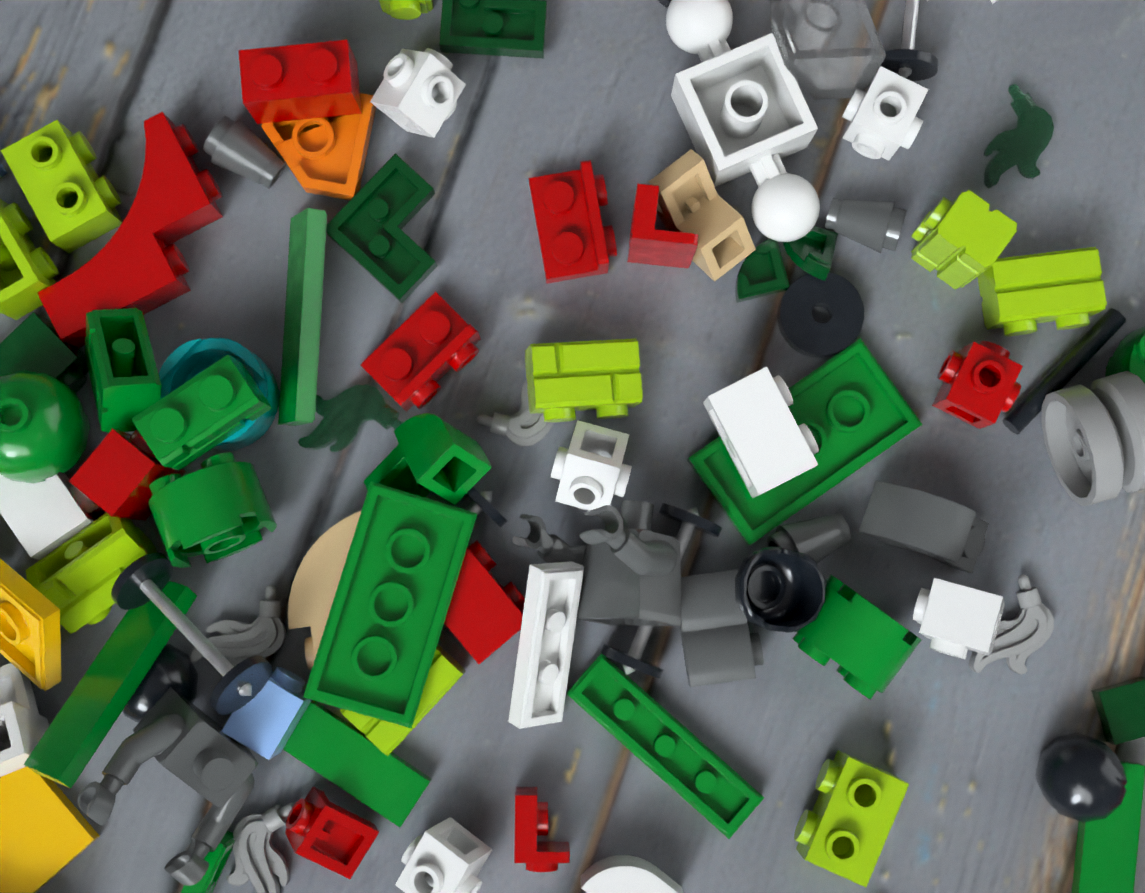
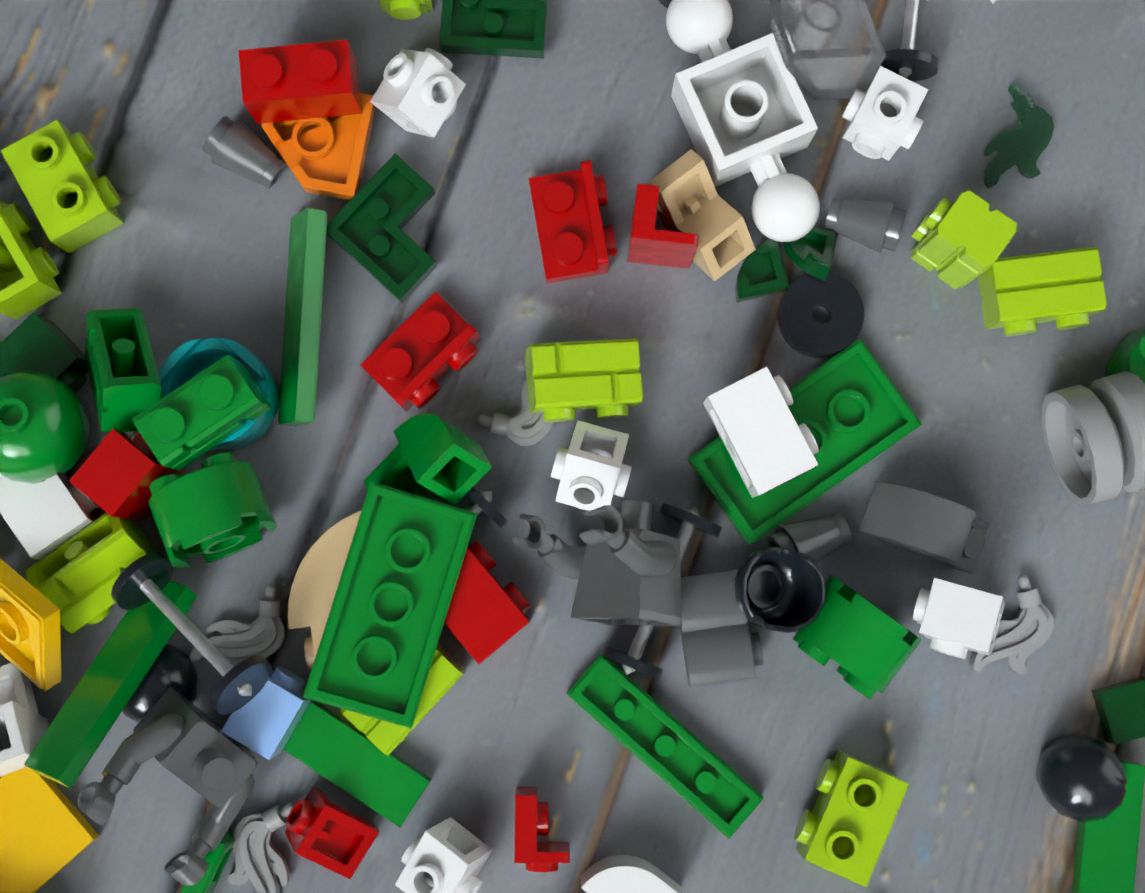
red arch [37,111,223,348] -> none
clear green piece [298,384,403,453] -> none
white tile [508,561,584,729] -> none
red brick [932,341,1023,429] -> none
black bar [1003,308,1126,434] -> none

